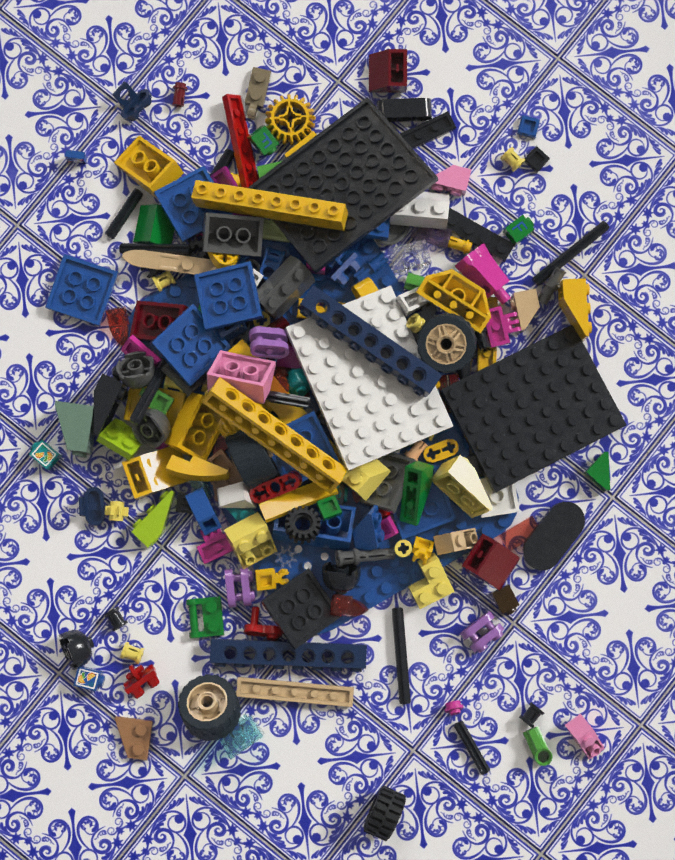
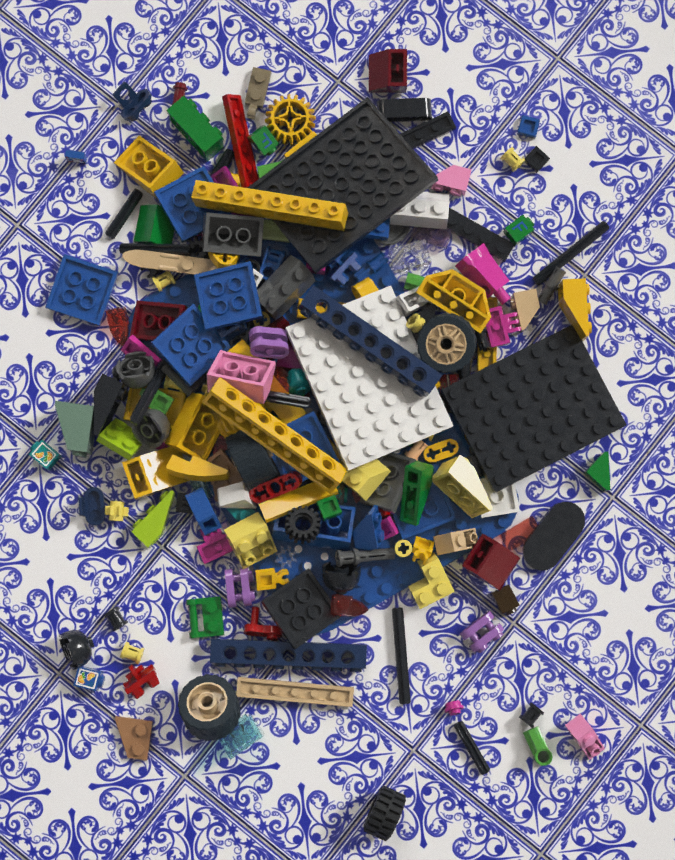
yellow pin [447,236,473,254] -> none
none -> green brick [166,96,224,162]

